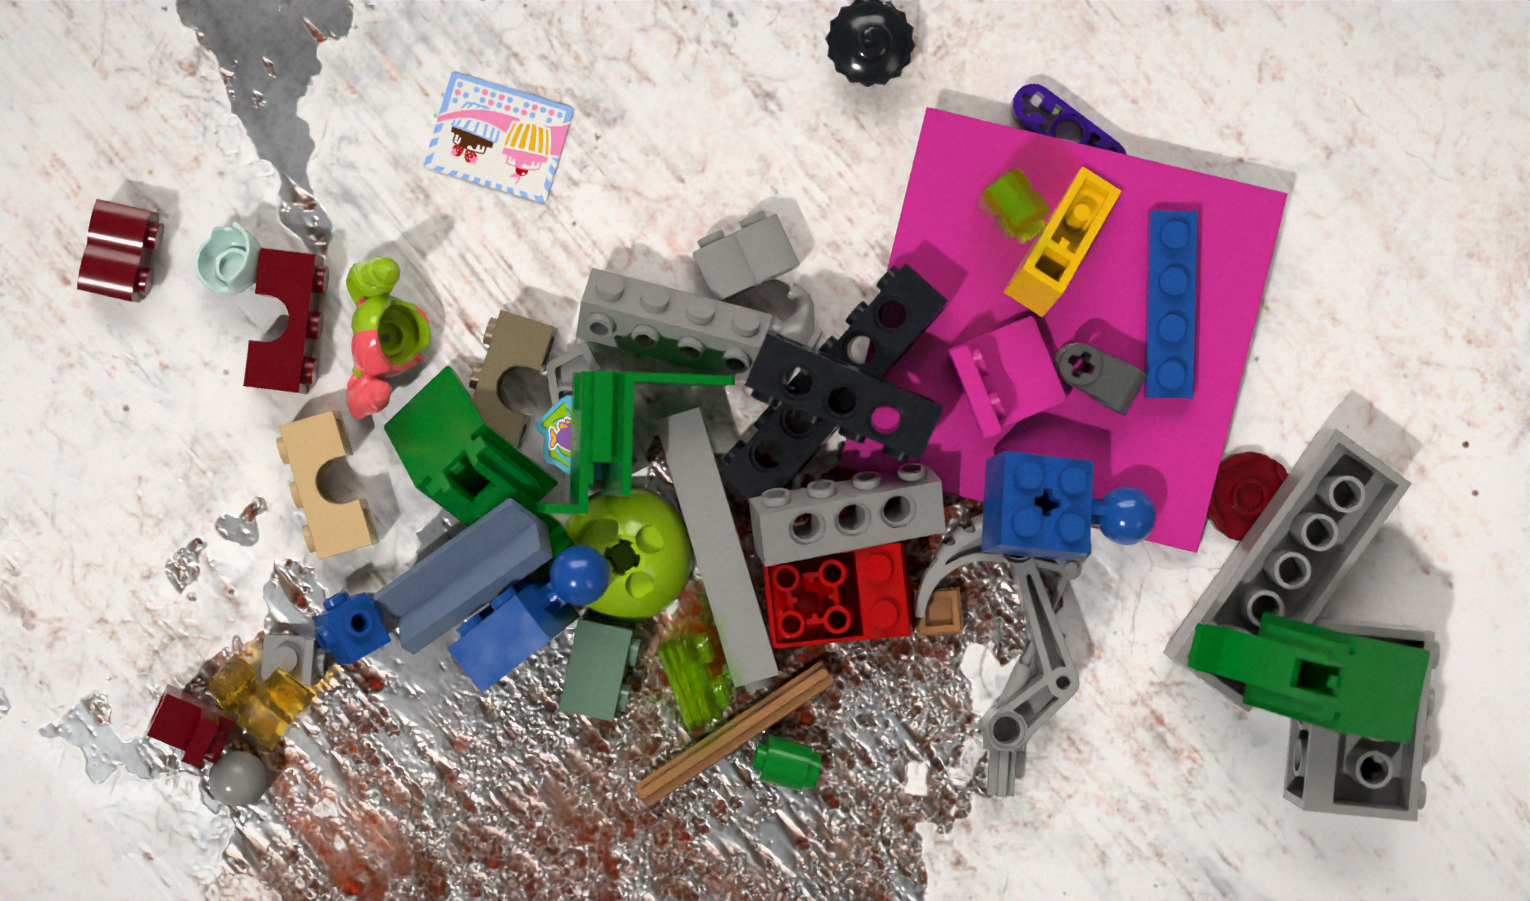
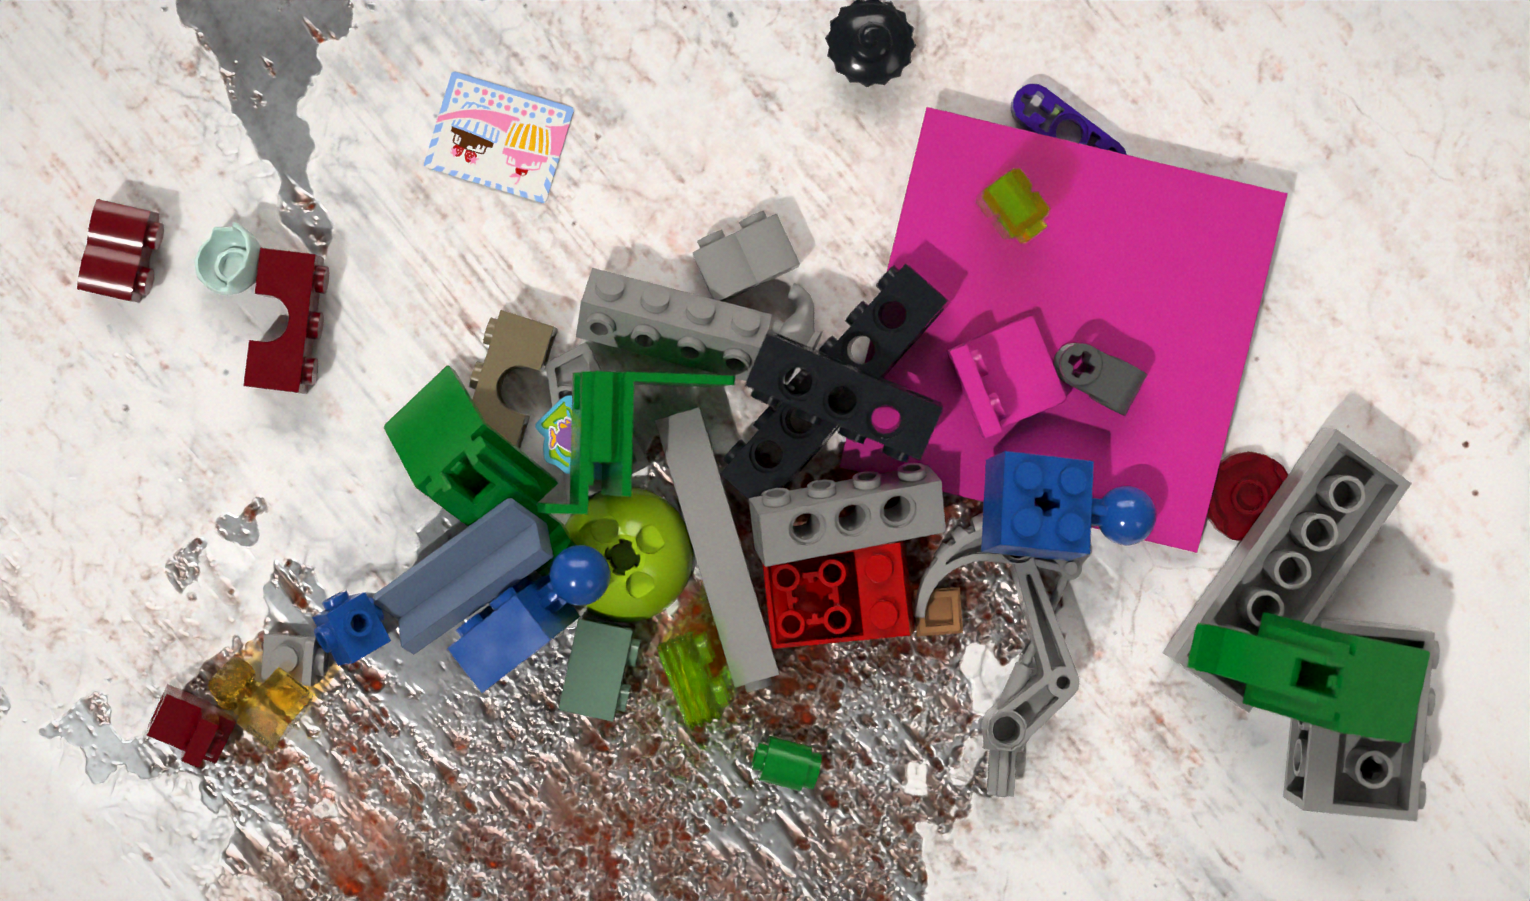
light grey piece [208,750,268,806] -> none
tan arch [276,410,380,560] -> none
lime hair [346,255,431,420] -> none
medium nougat axle [635,662,835,807] -> none
yellow slope [1003,166,1121,317] -> none
blue plate [1144,211,1198,399] -> none

